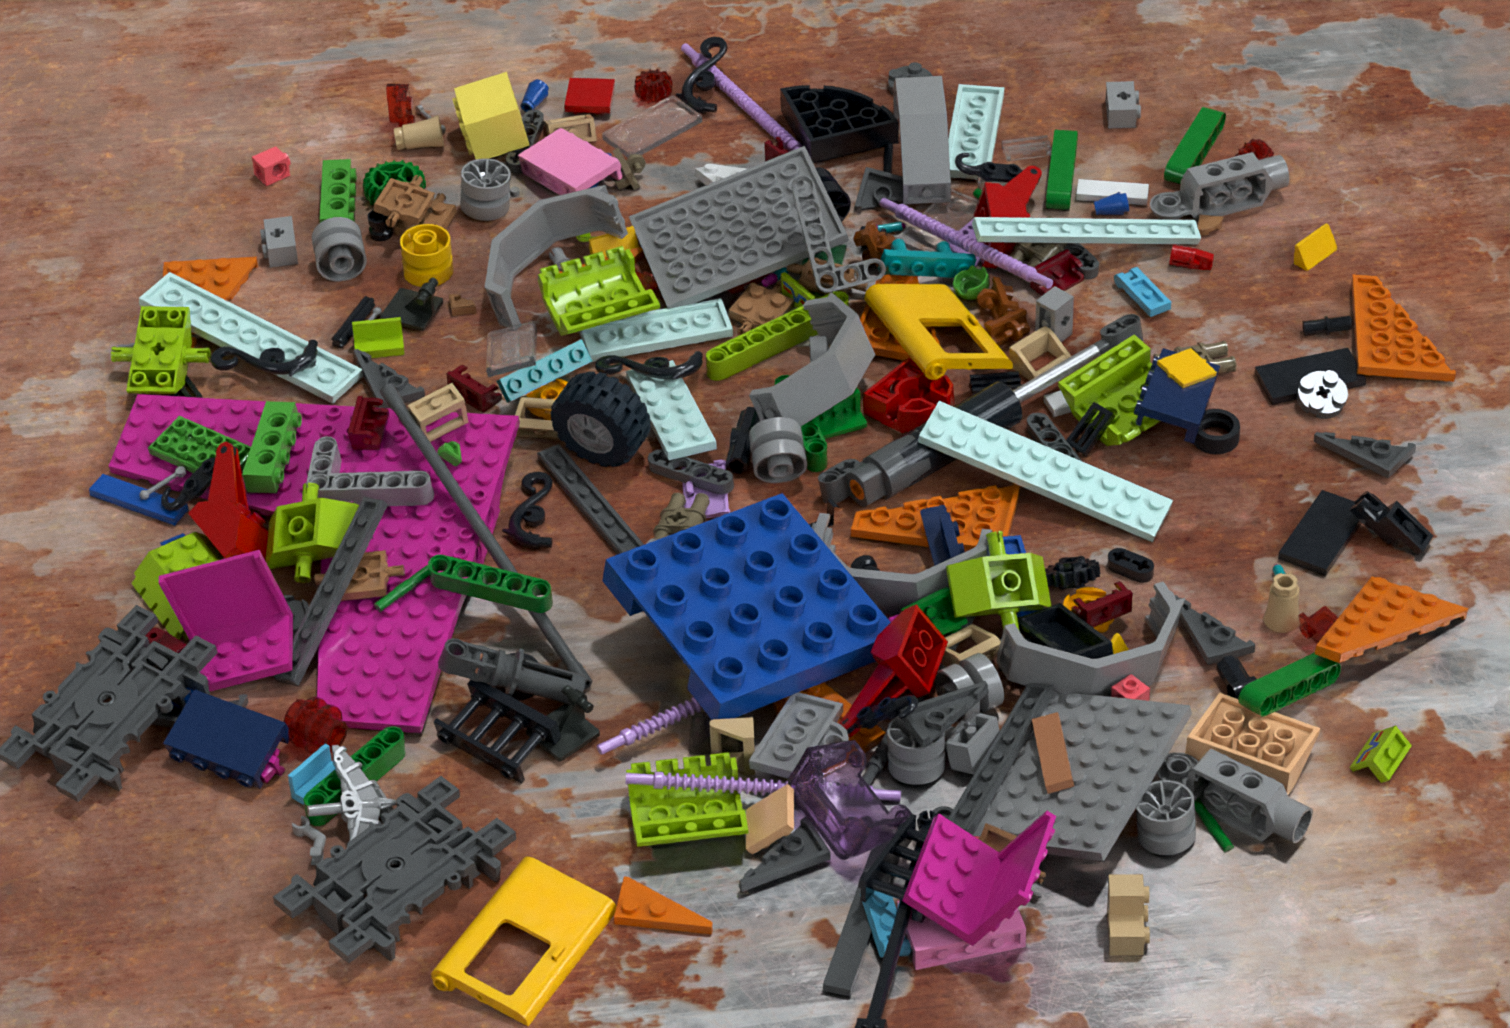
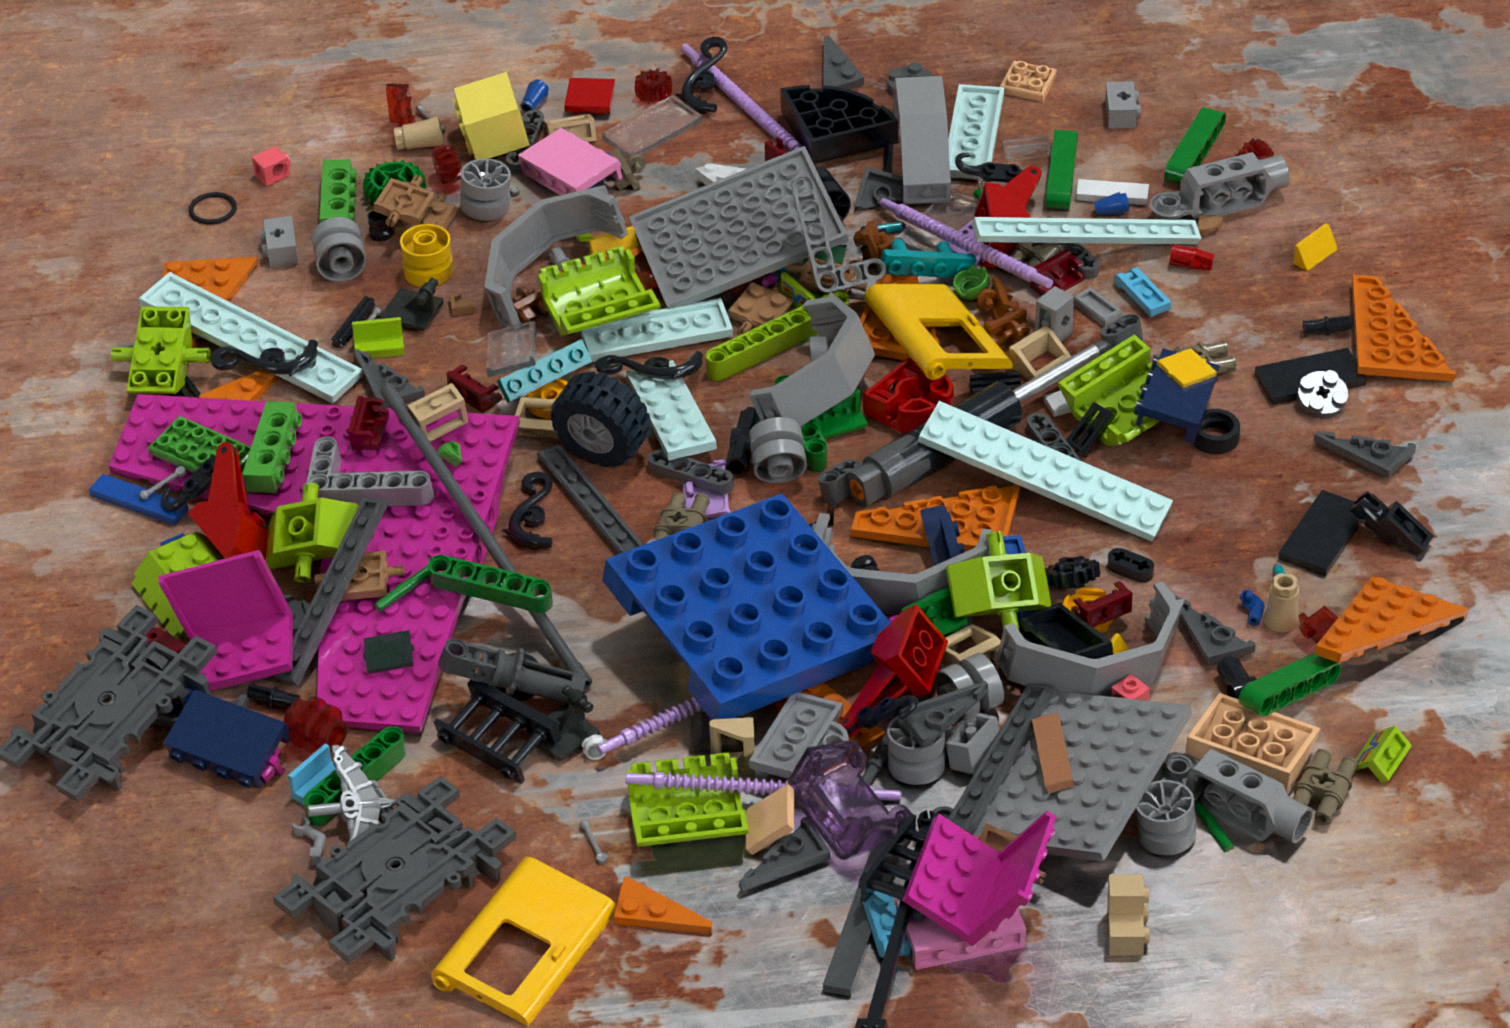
none -> black piece [189,192,237,224]
none -> orange wing [199,370,280,401]
none -> black axle [246,684,301,712]
none -> piece [363,630,415,674]
none -> clear red gear [431,144,462,185]
none -> dark orange hips [513,286,550,327]
none -> light grey hinge [579,819,607,864]
none -> white plate [582,735,607,760]
none -> dark grey wing [823,35,864,89]
none -> light nougat tile [1000,61,1057,102]
none -> light grey tile [1074,287,1123,327]
none -> blue arm [1240,590,1265,626]
none -> dark tan pin [1293,749,1357,825]

